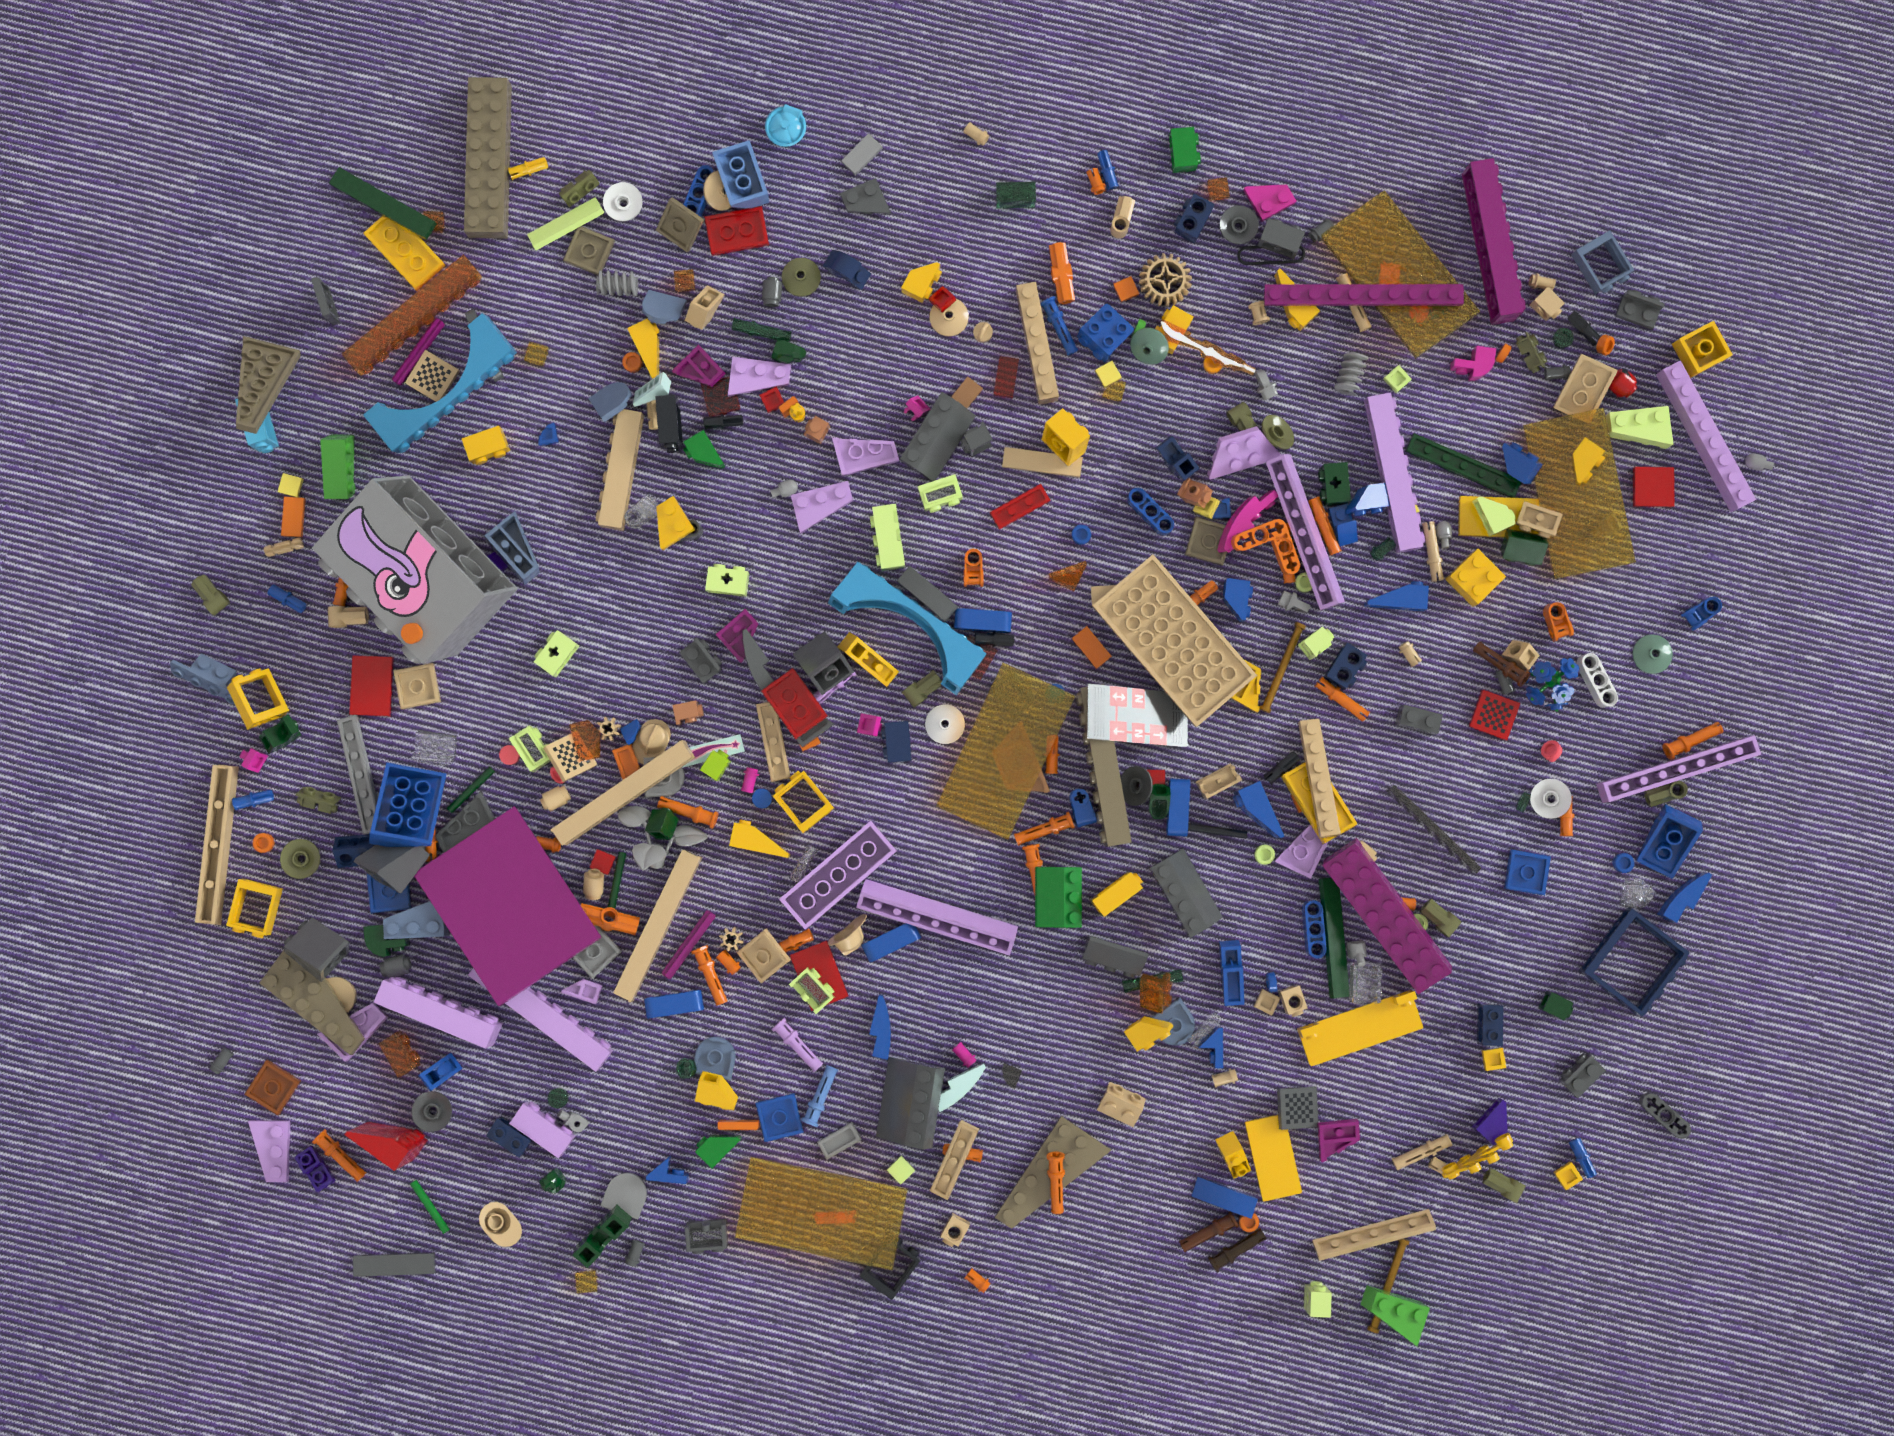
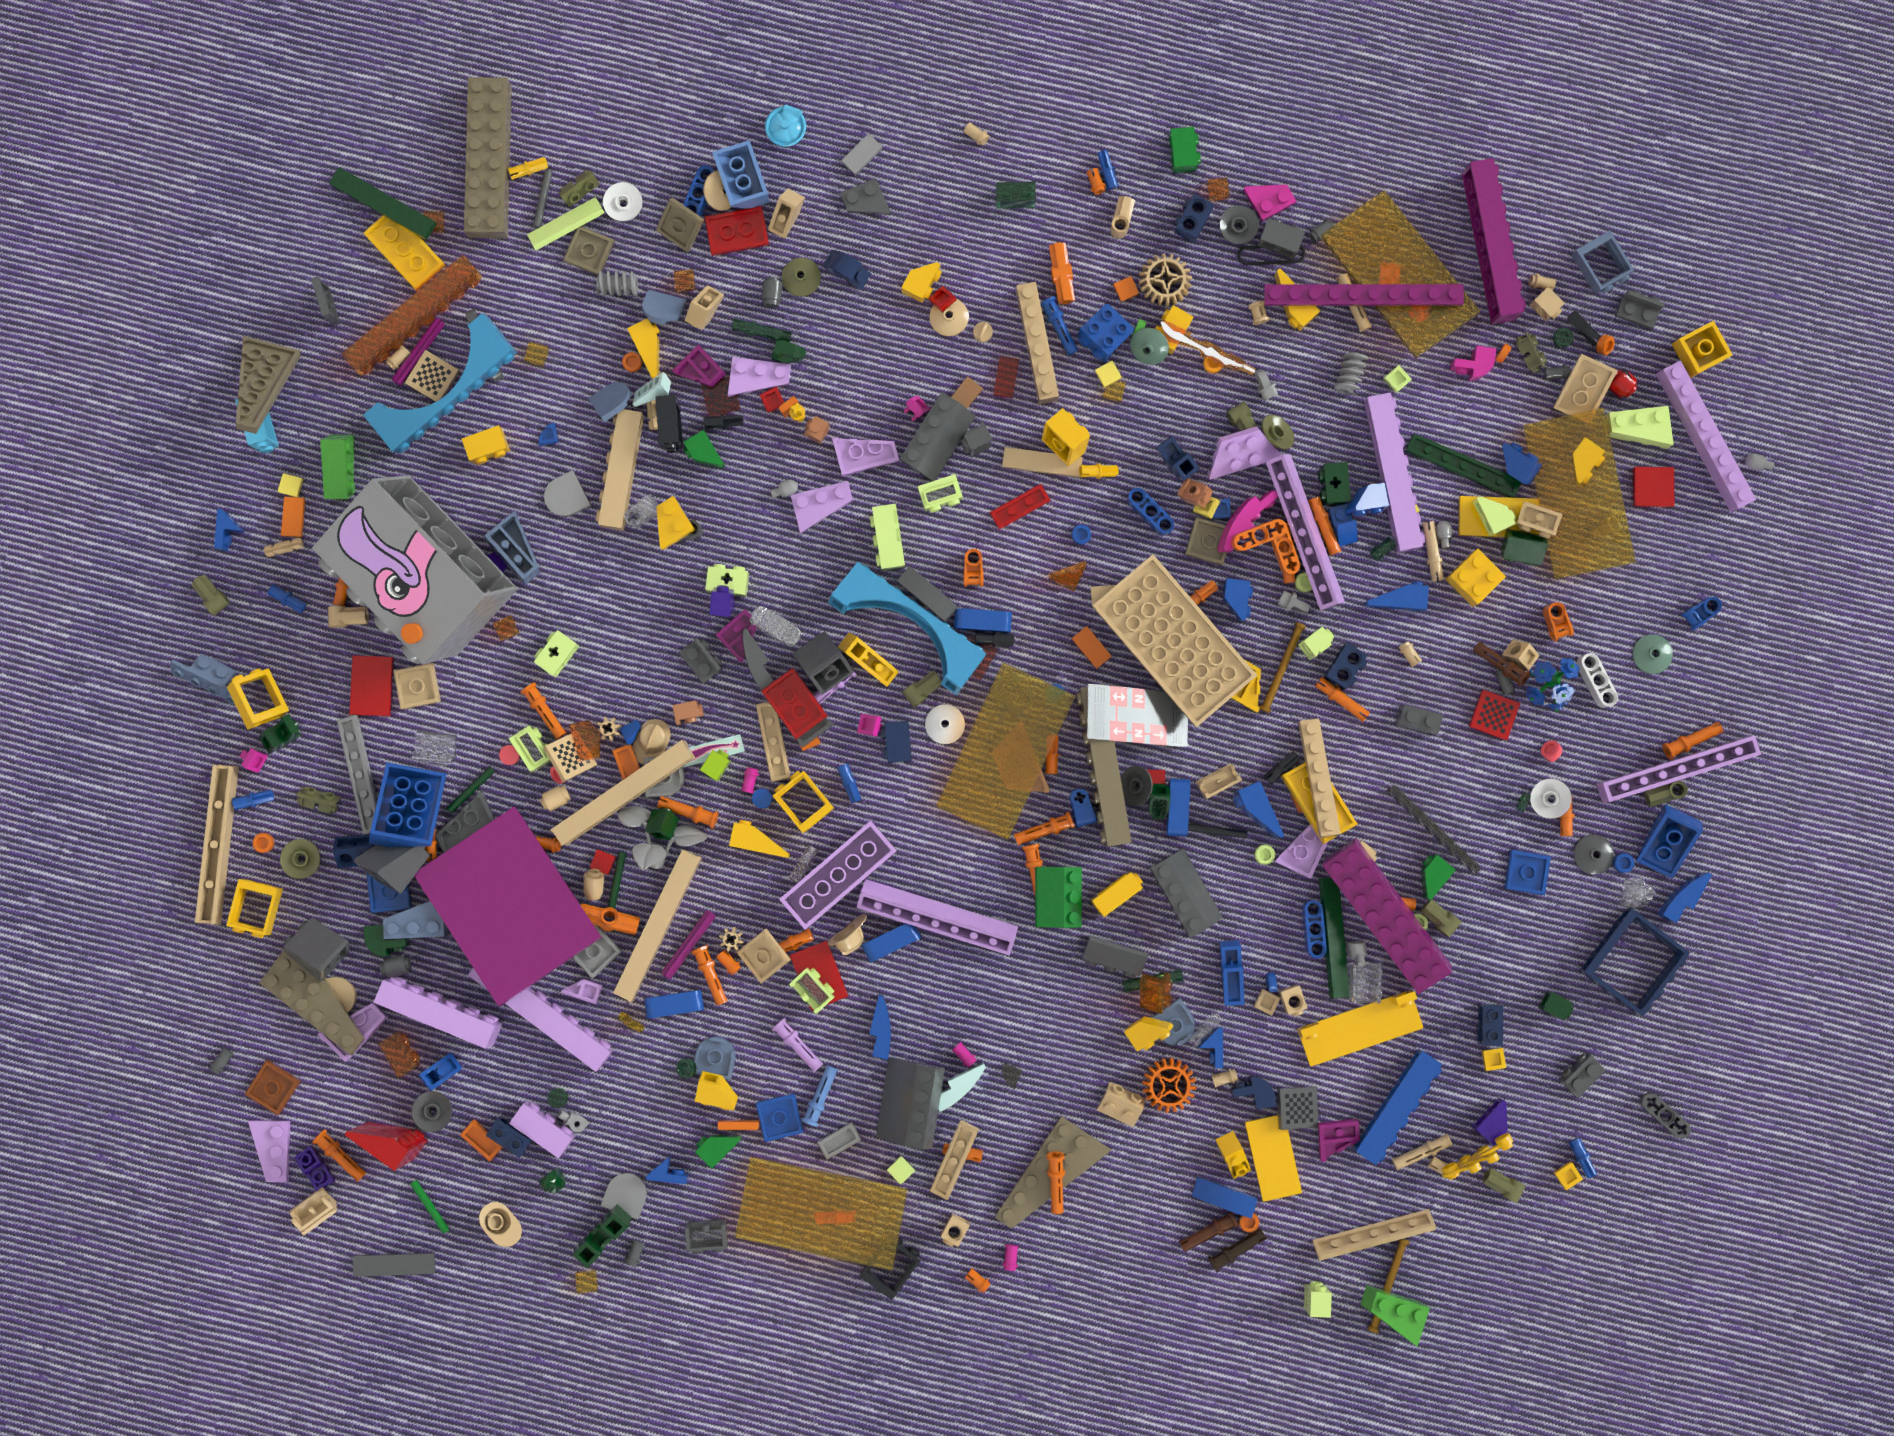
none -> blue slope [214,509,245,551]
none -> tan hinge [289,1187,337,1236]
none -> tan pin [386,345,410,370]
none -> orange tile [460,1119,503,1162]
none -> clear orange plate [493,615,520,642]
none -> orange pin [520,682,567,739]
none -> dark grey bar [533,169,553,228]
none -> light grey tile [544,470,591,517]
none -> clear yellow tile [617,1012,645,1033]
none -> dark purple slope [709,585,735,617]
none -> clear gear [749,606,802,647]
none -> tan slope [768,189,805,239]
none -> blue axle [837,763,861,803]
none -> dark pink pin [1002,1244,1018,1271]
none -> yellow axle [1079,463,1119,479]
none -> orange gear [1142,1058,1197,1113]
none -> dark blue brick [1230,1076,1277,1110]
none -> blue brick [1353,1049,1442,1165]
none -> green slope [1421,854,1456,901]
none -> dark grey dish [1574,835,1614,874]

